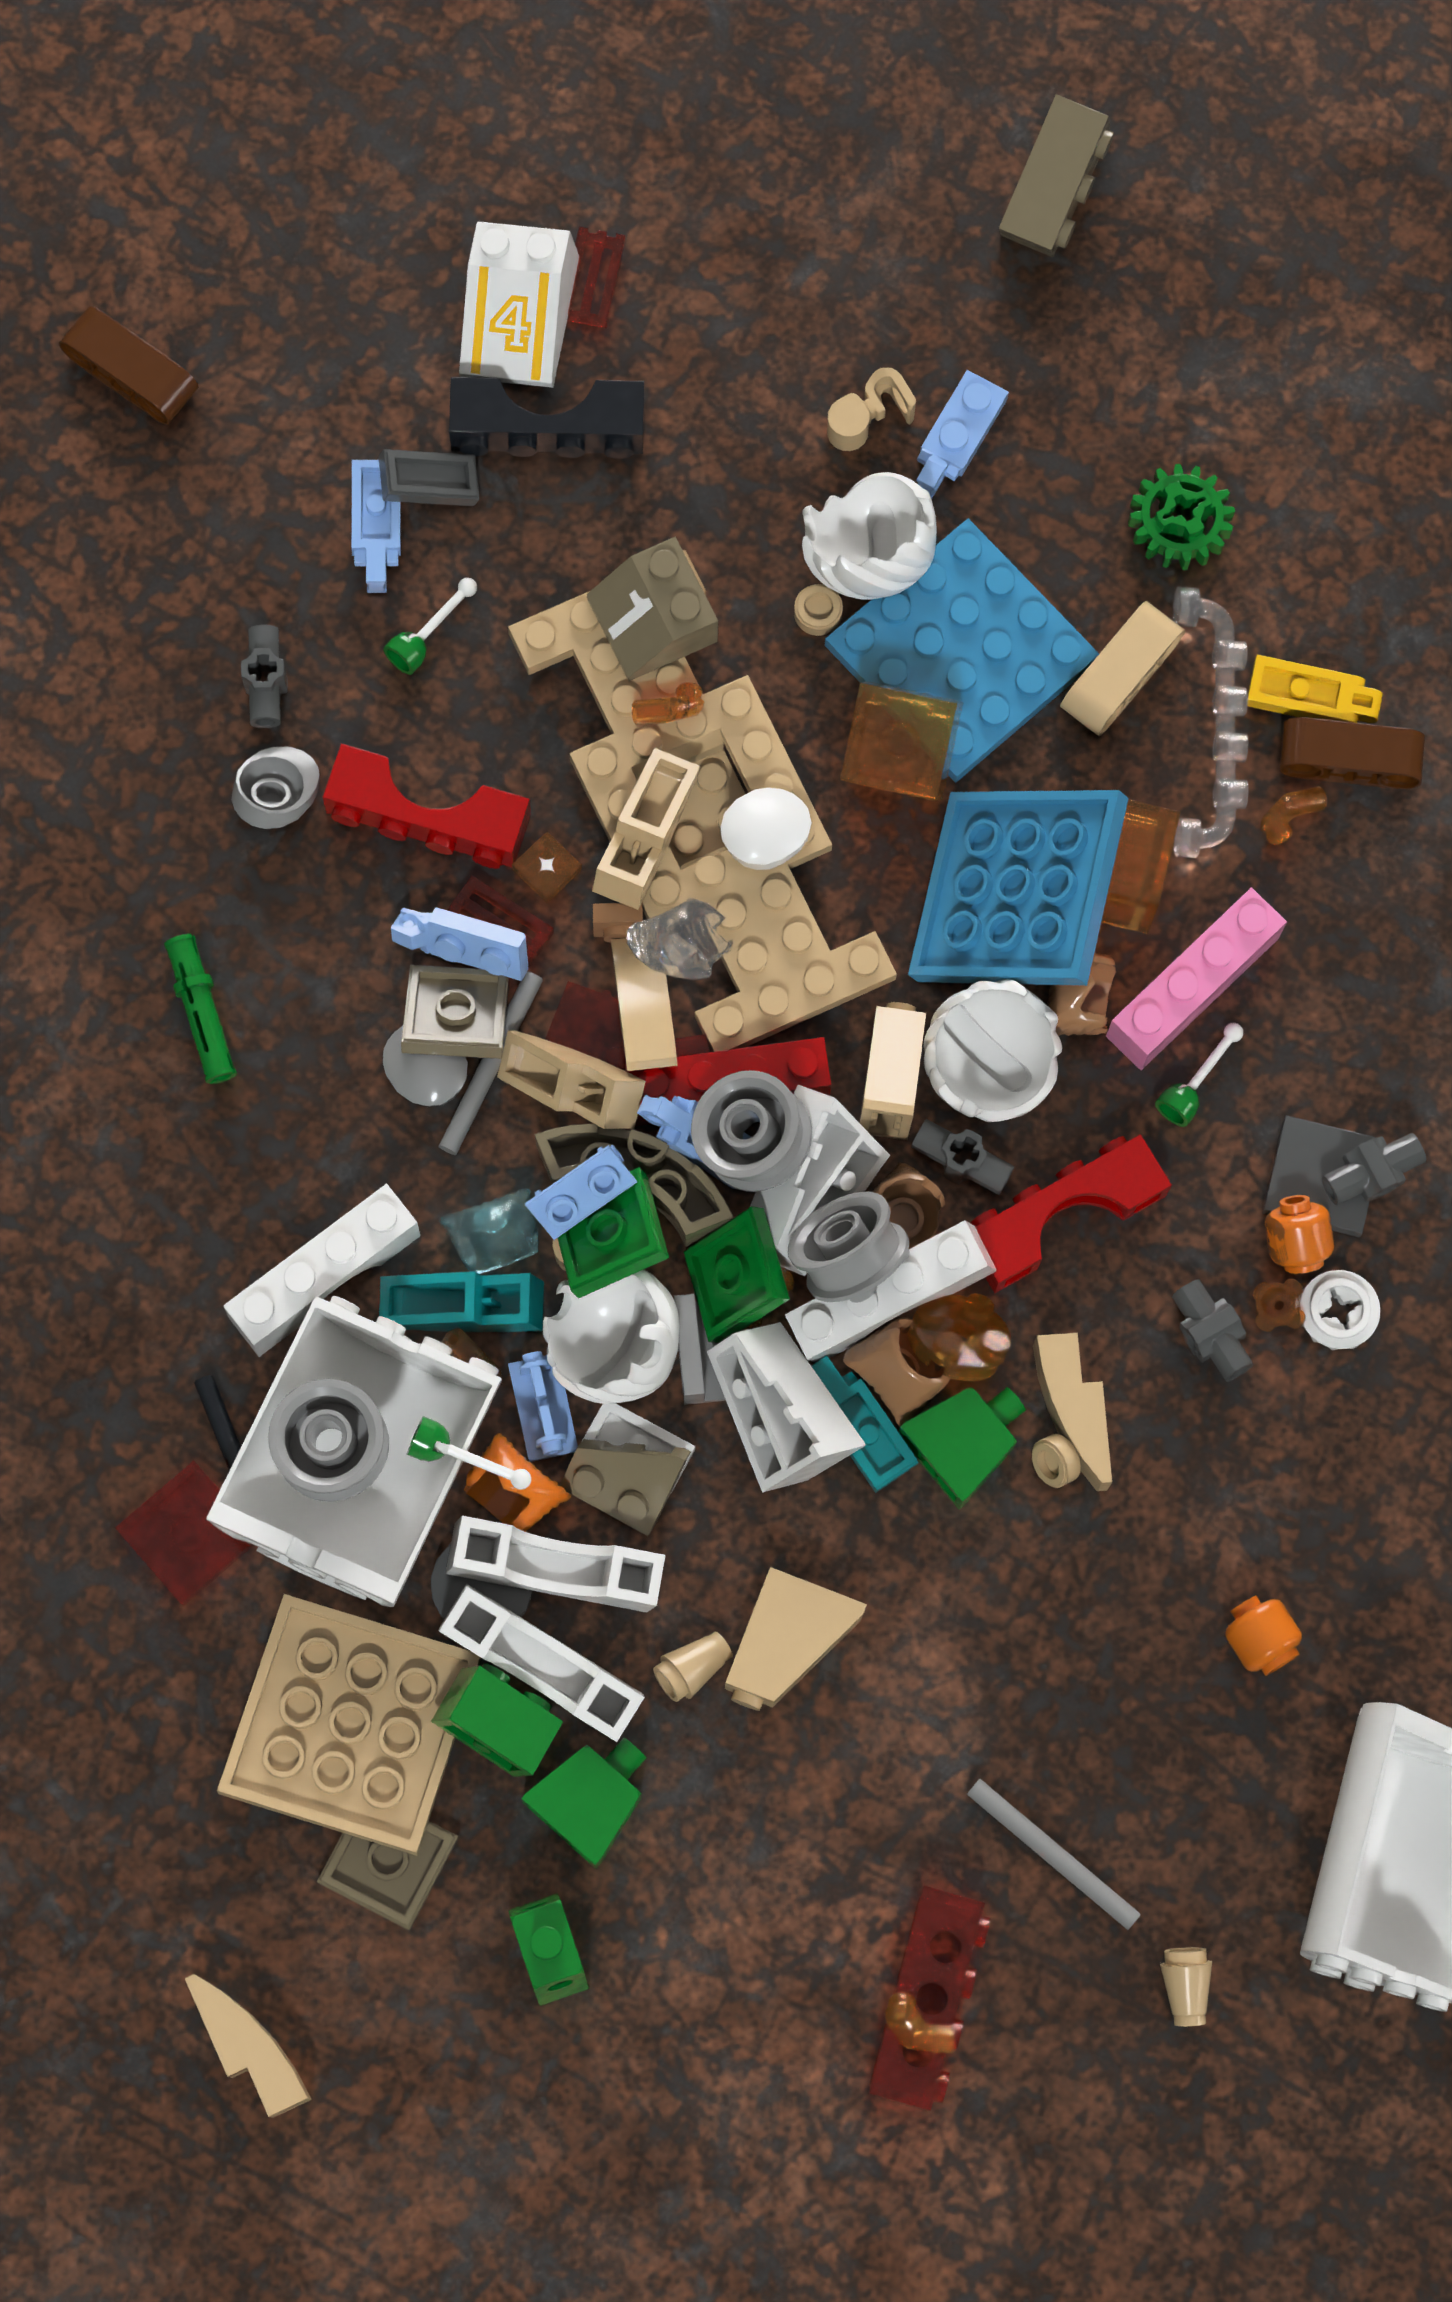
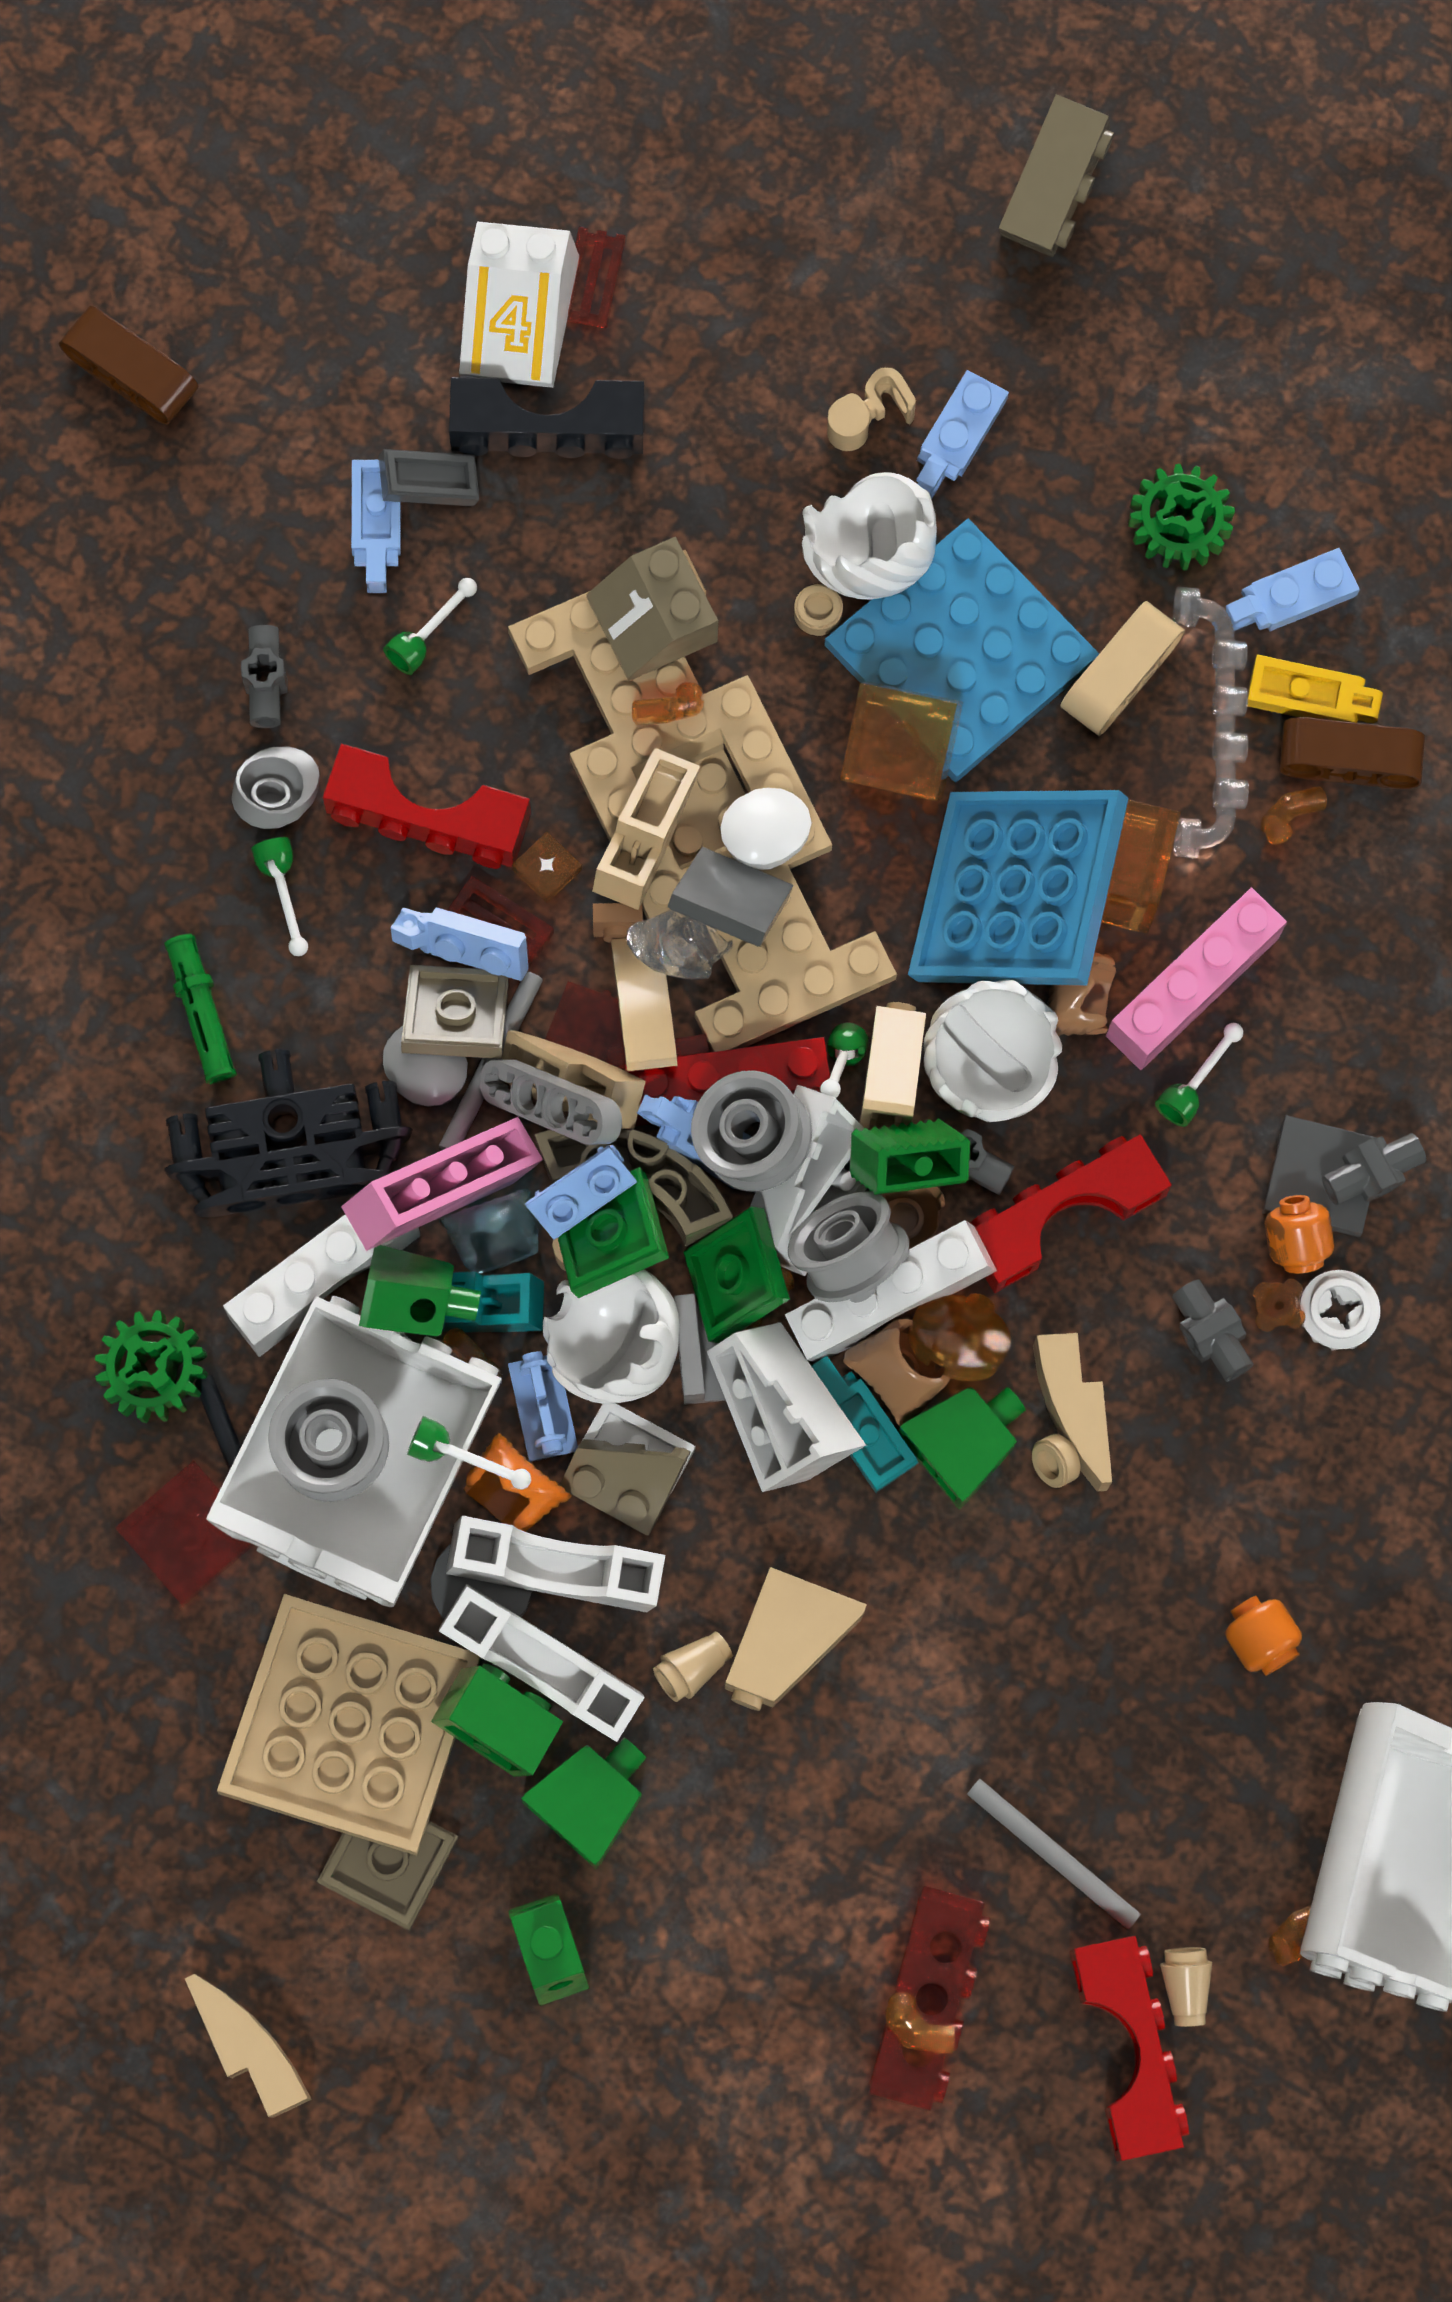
none -> green gear [95,1310,208,1423]
none -> black piece [164,1049,413,1217]
none -> hinge [251,837,308,956]
none -> bright pink brick [341,1117,543,1251]
none -> green torso [359,1245,481,1336]
none -> light grey beam [480,1059,622,1145]
none -> dark grey tile [667,847,794,947]
none -> green hinge [820,1022,869,1098]
none -> green brick [850,1118,970,1195]
none -> red arch [1069,1936,1189,2162]
none -> light blue hinge [1223,548,1360,632]
none -> clear orange arm [1268,1904,1312,1967]

